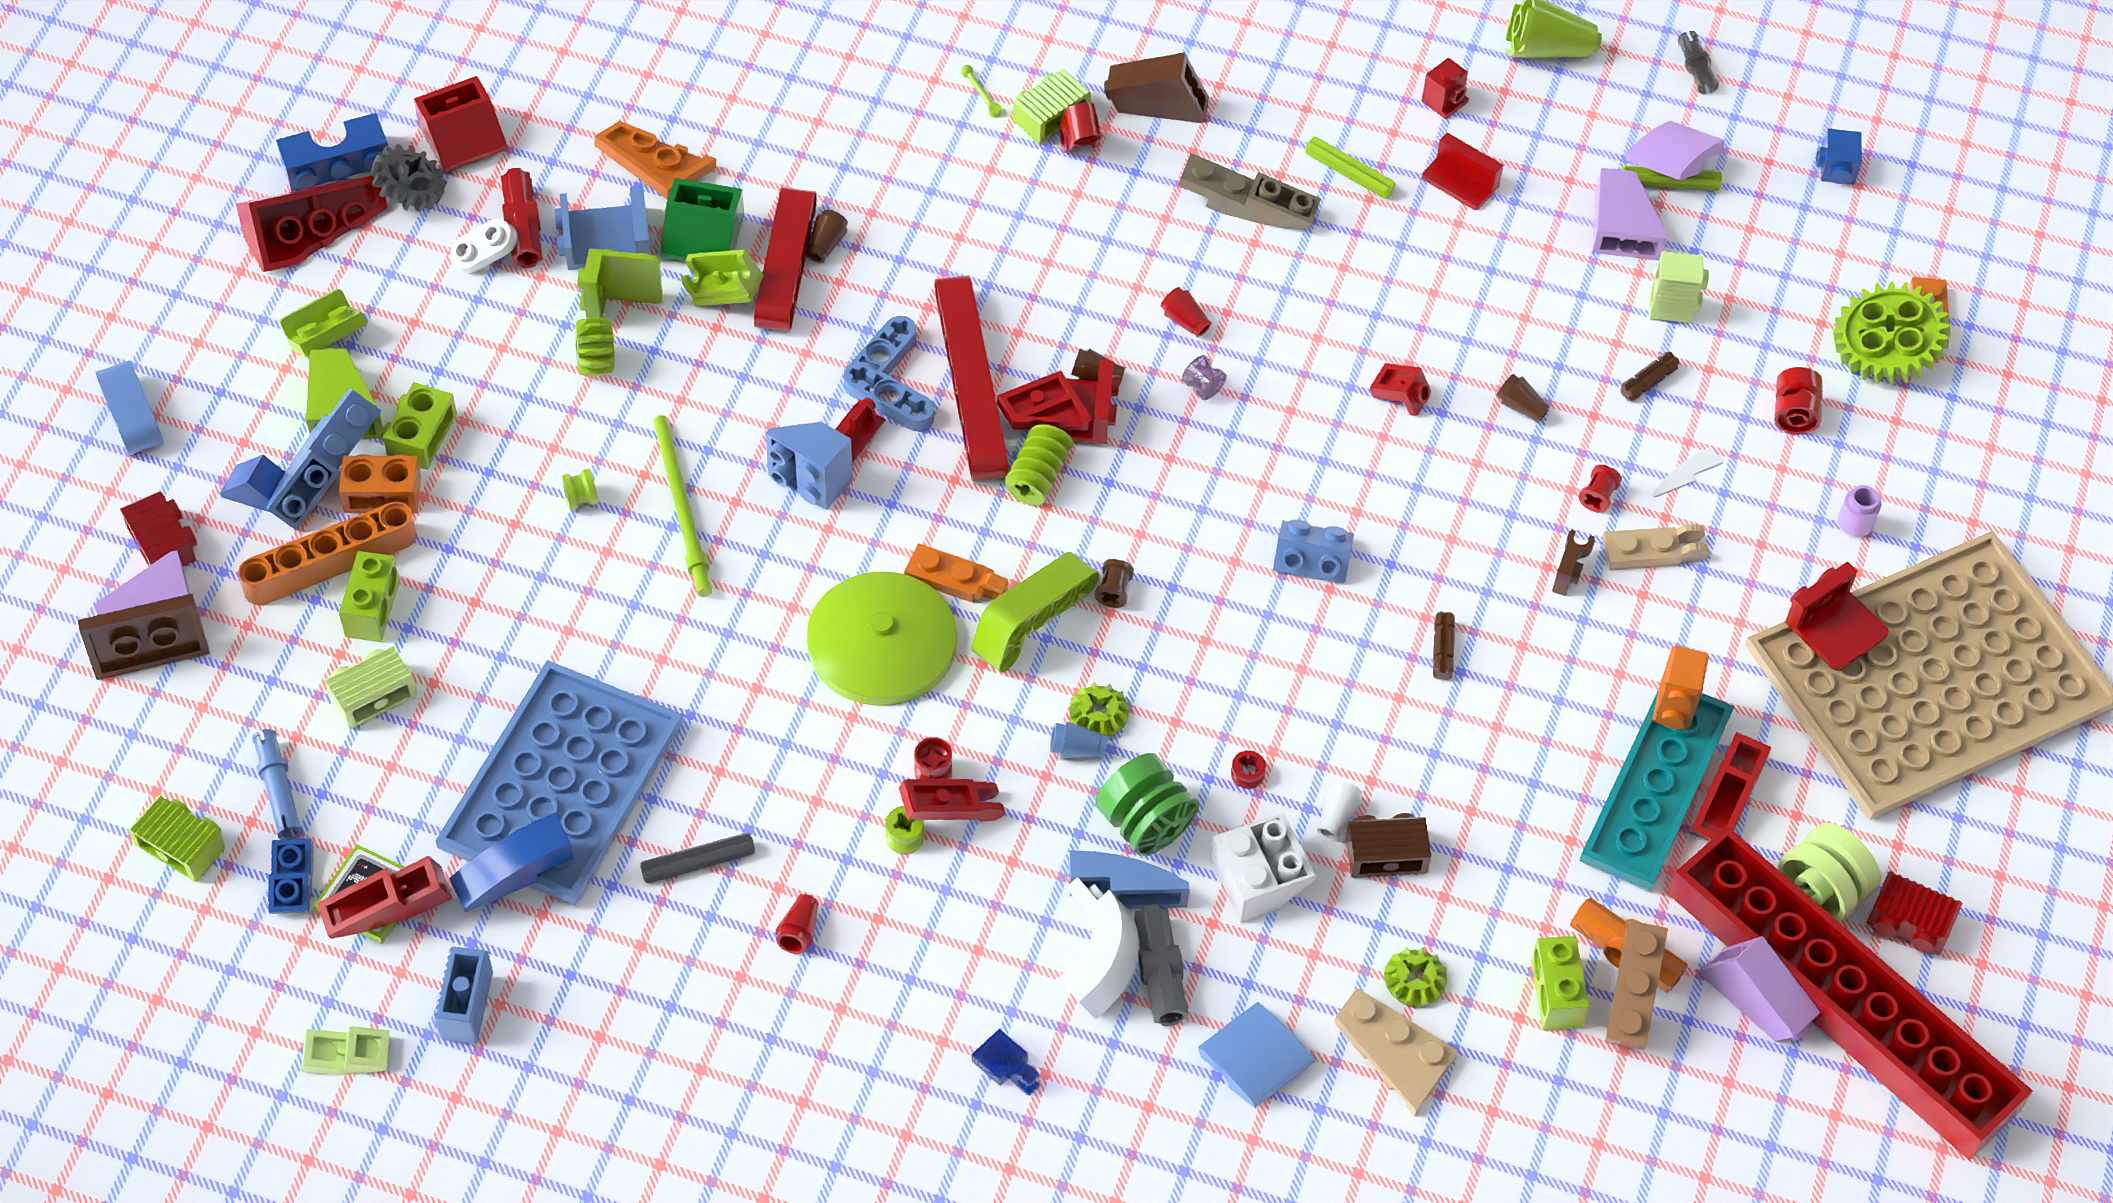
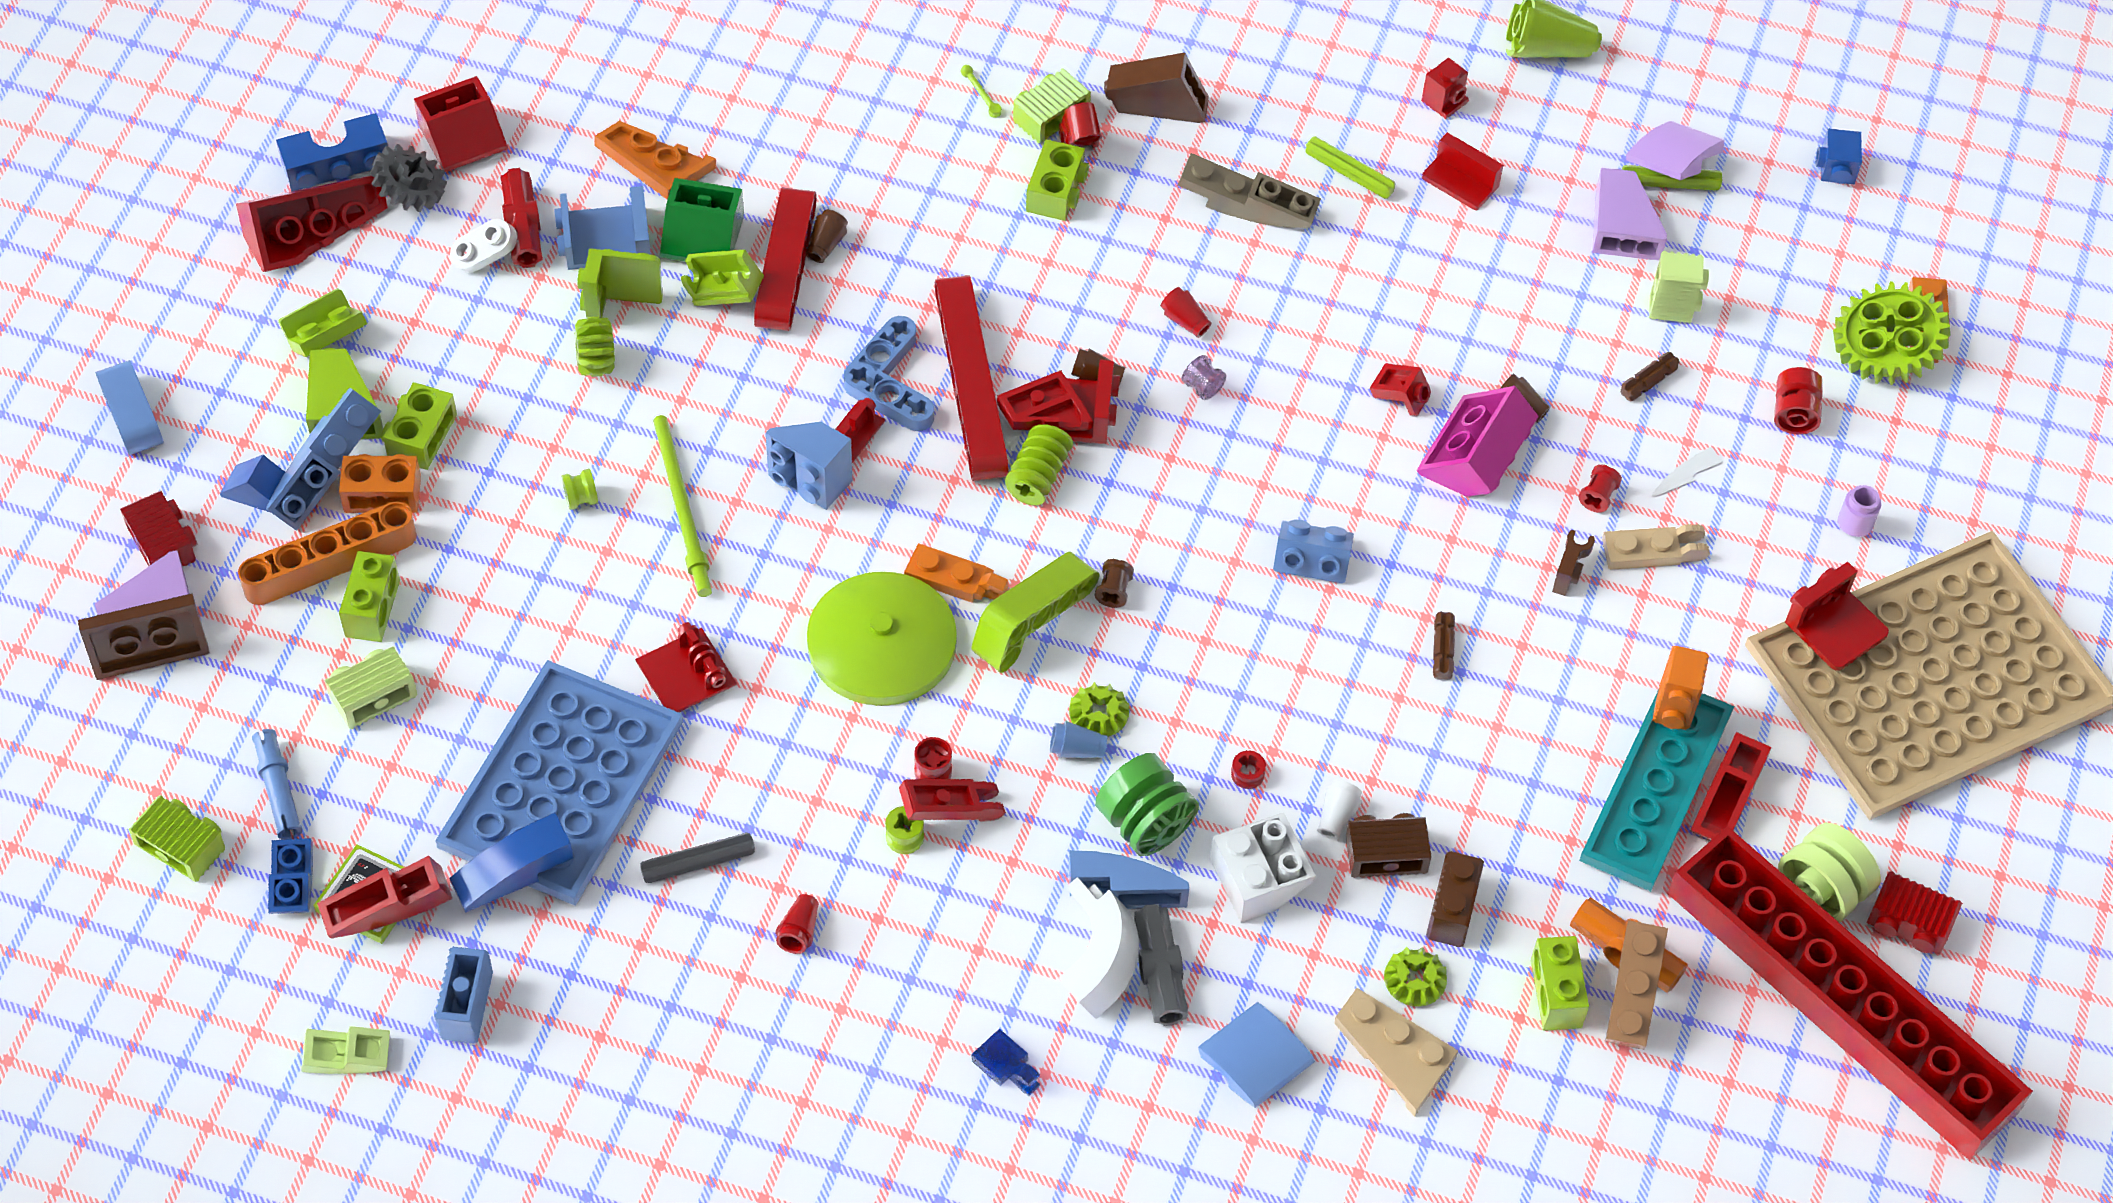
clear smoke pin [1677,30,1719,95] -> none
lavender slope [1698,936,1821,1041] -> none
none -> red hinge [635,622,737,712]
none -> lime brick [1026,139,1089,221]
none -> dark pink slope [1416,386,1539,497]
none -> reddish brown brick [1426,851,1484,947]

